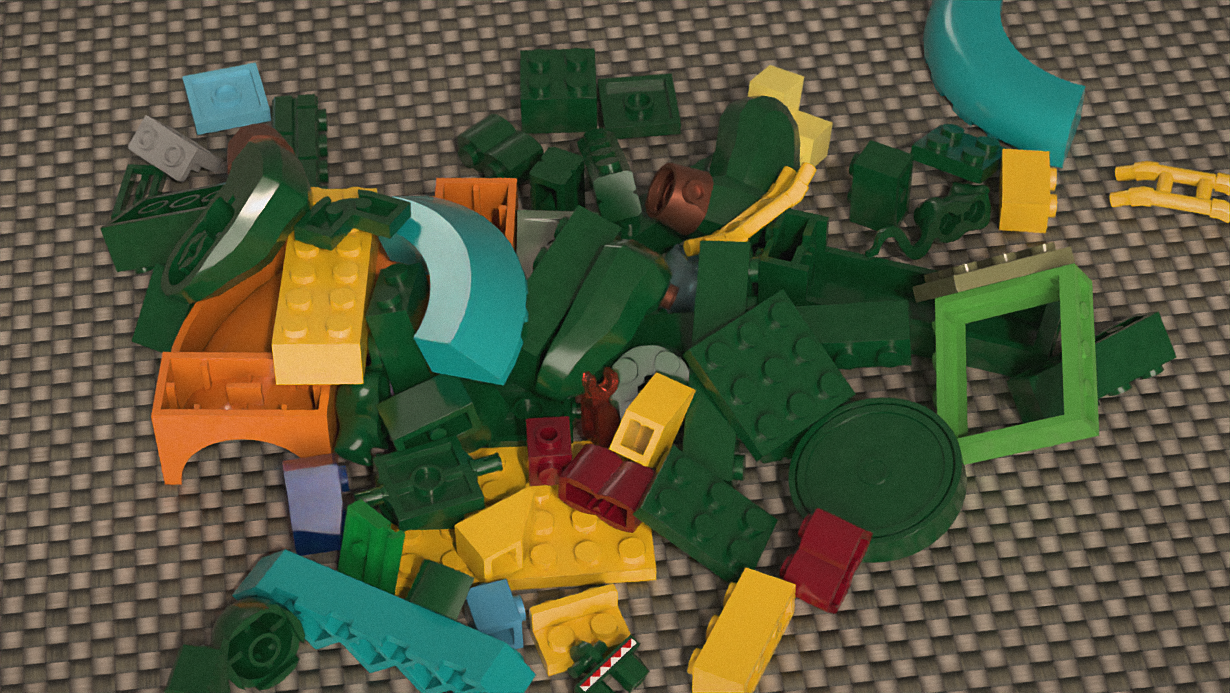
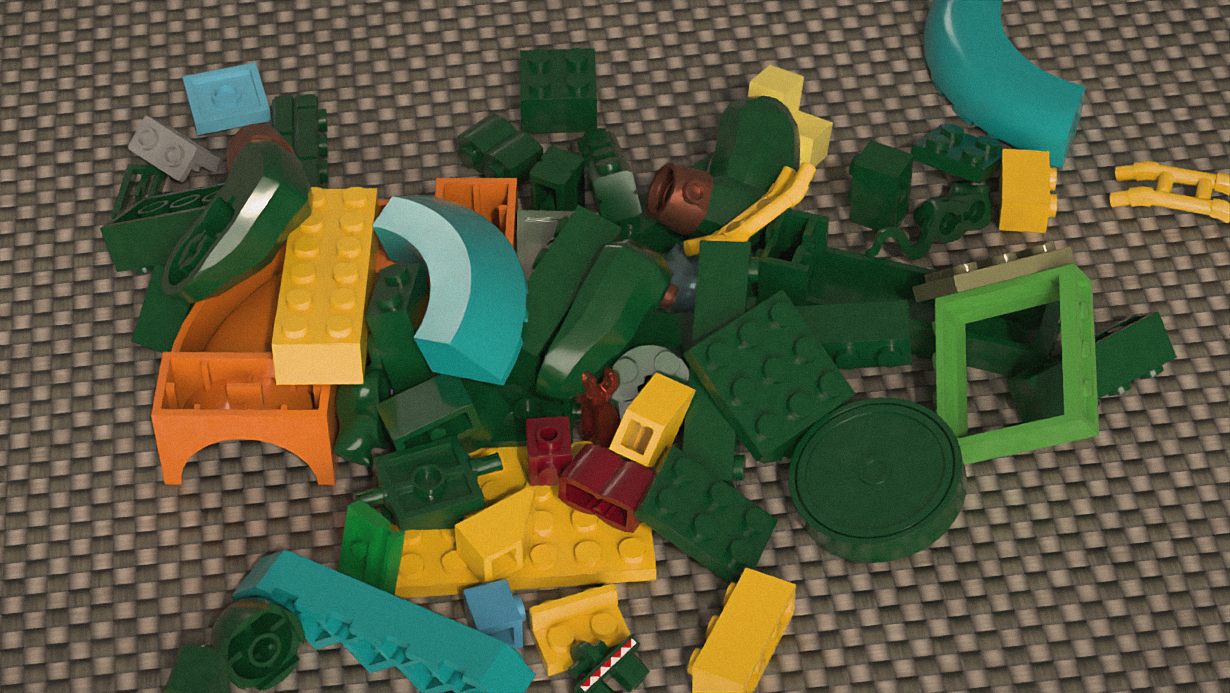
clear blue brick [282,453,350,556] -> none
dark green plate [294,189,411,251] -> none
dark green brick [405,559,475,621] -> none
dark green plate [597,73,681,139] -> none
dark red brick [779,508,873,614] -> none

